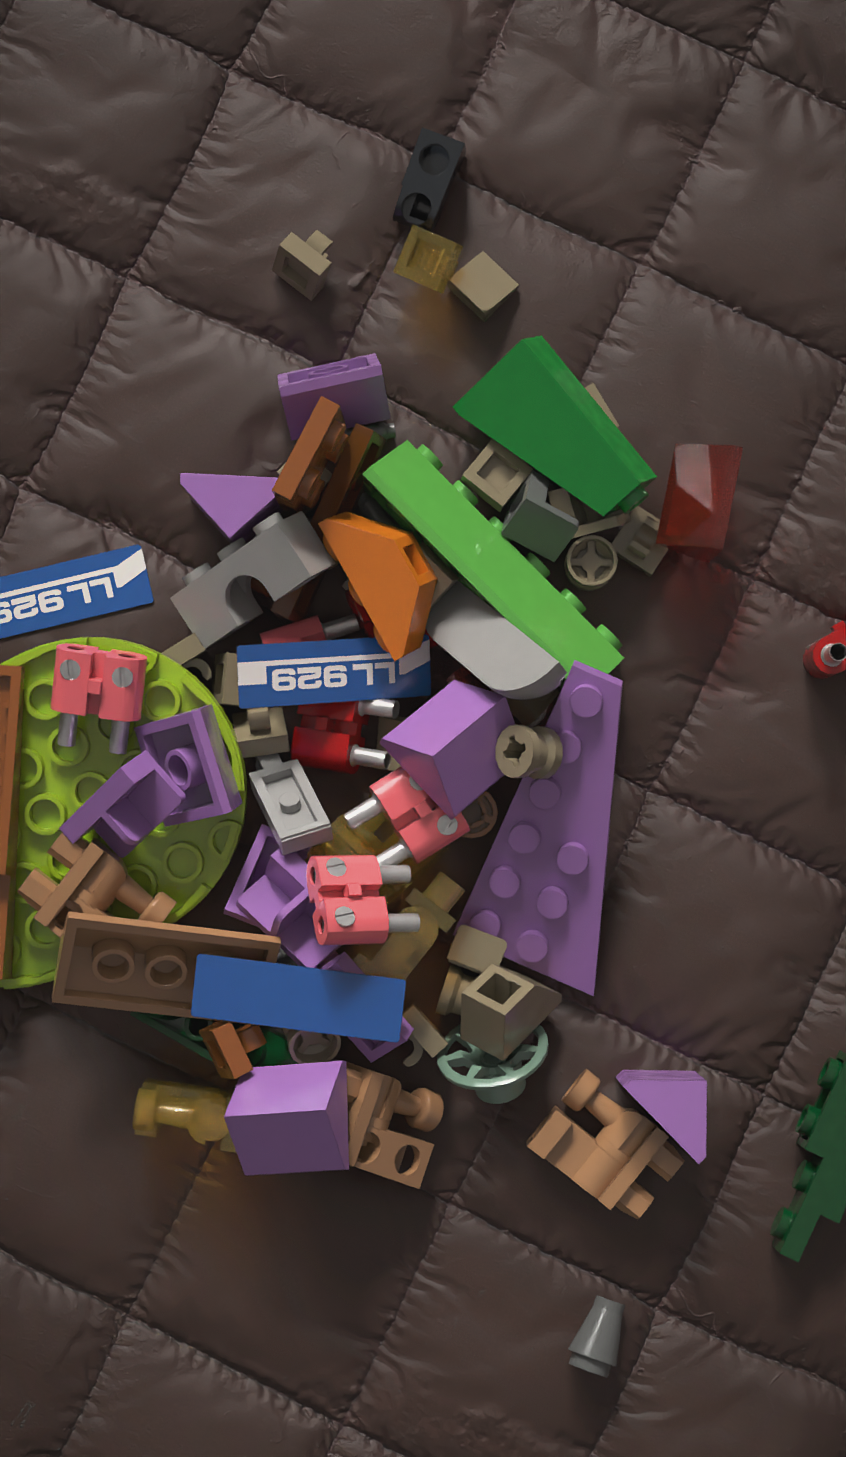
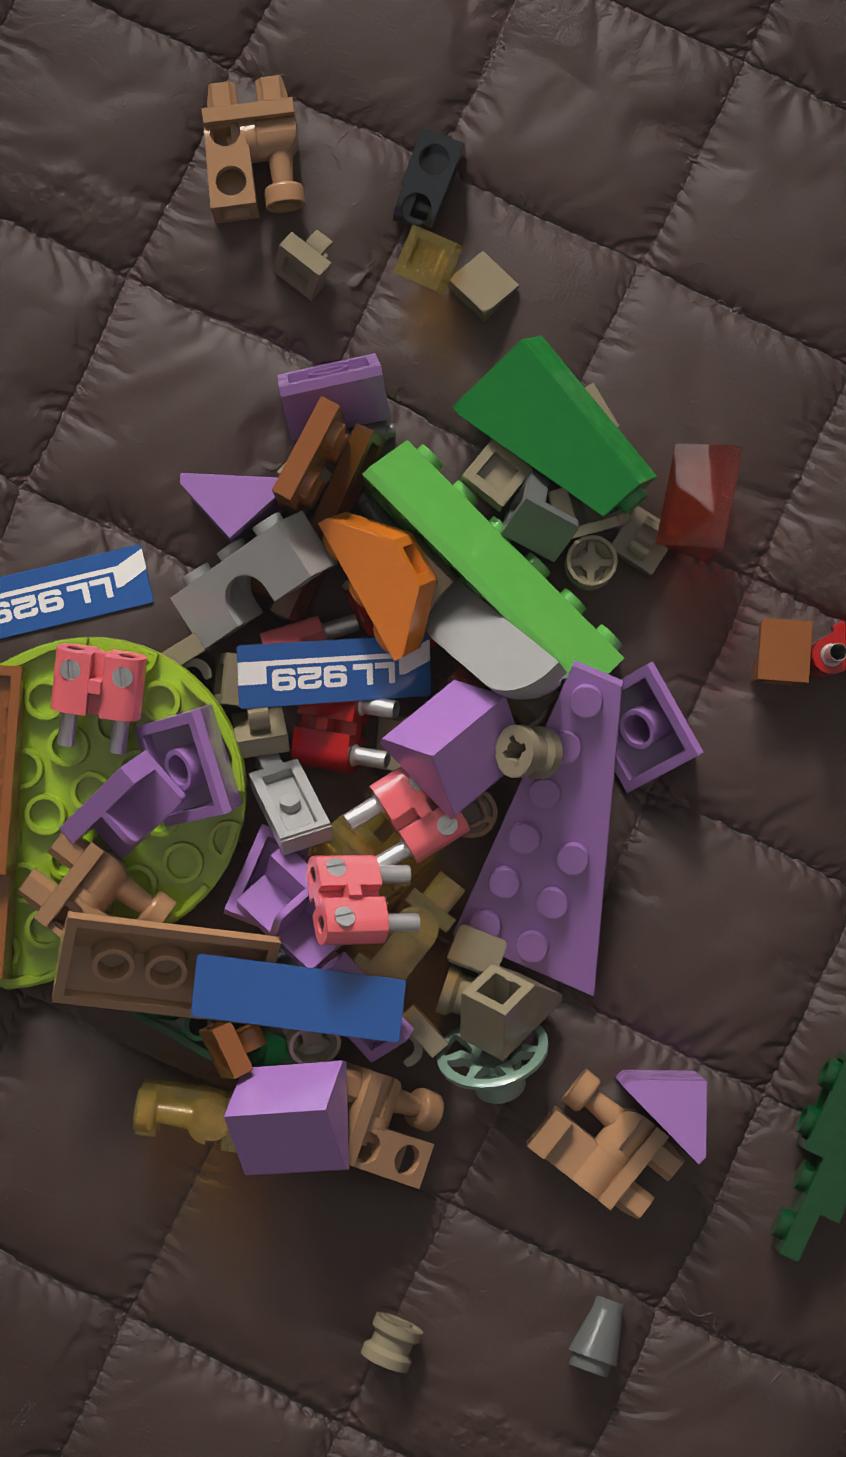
none -> medium nougat hips [202,75,306,224]
none -> dark tan wheel [361,1312,423,1373]
none -> medium lavender slope [615,661,703,793]
none -> dark orange panel [750,618,813,686]

